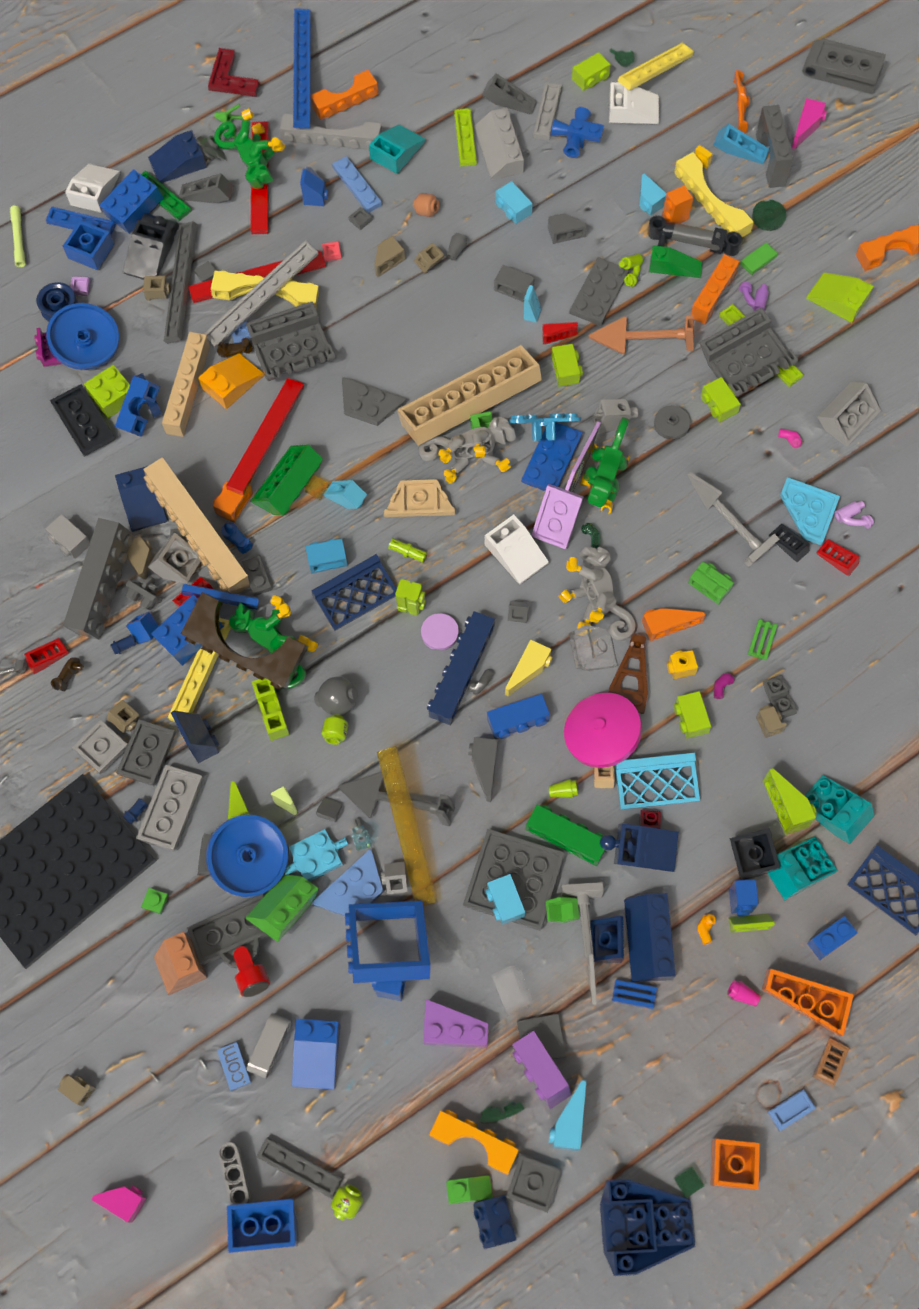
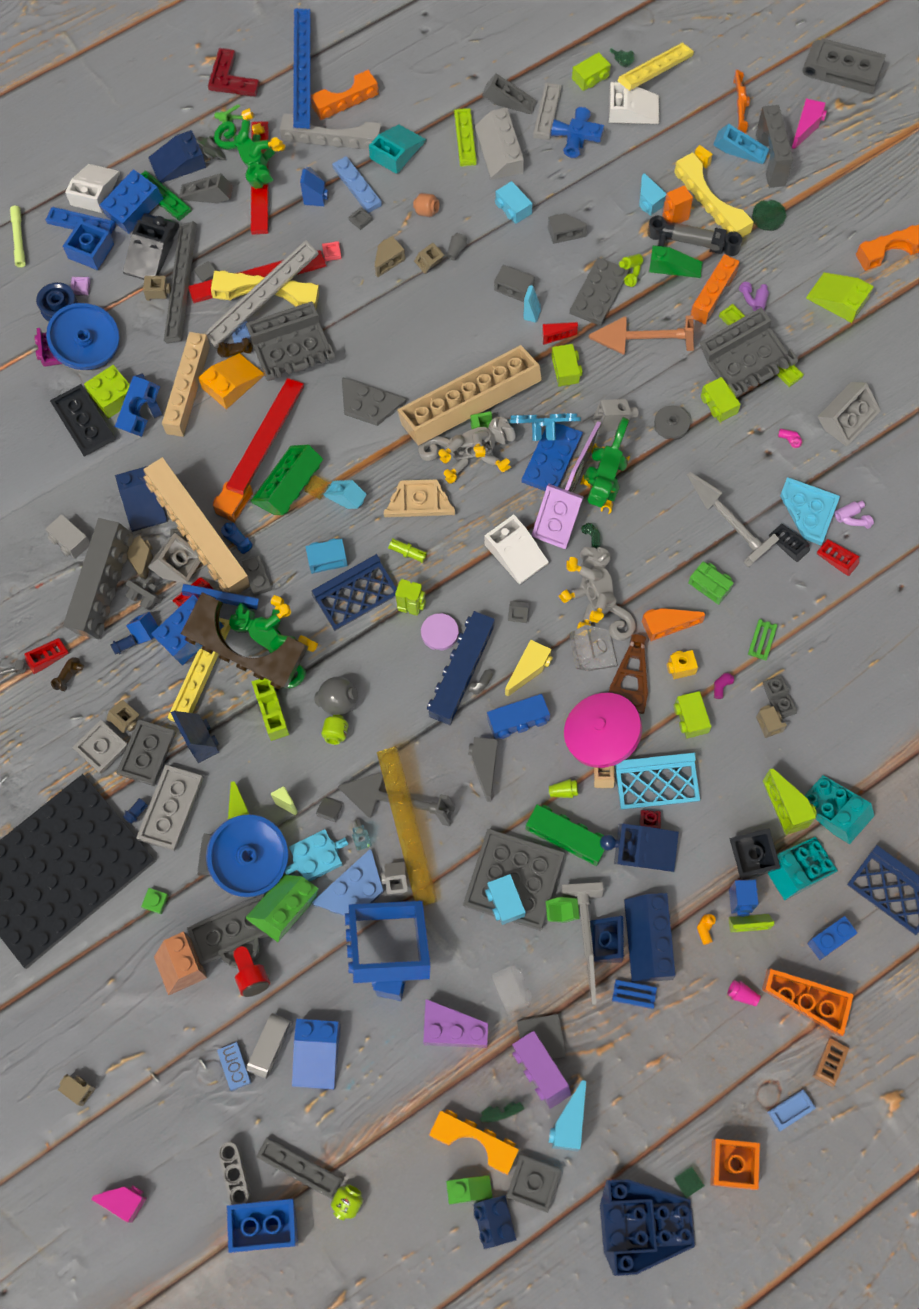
bright green tile [740,243,778,275] -> none

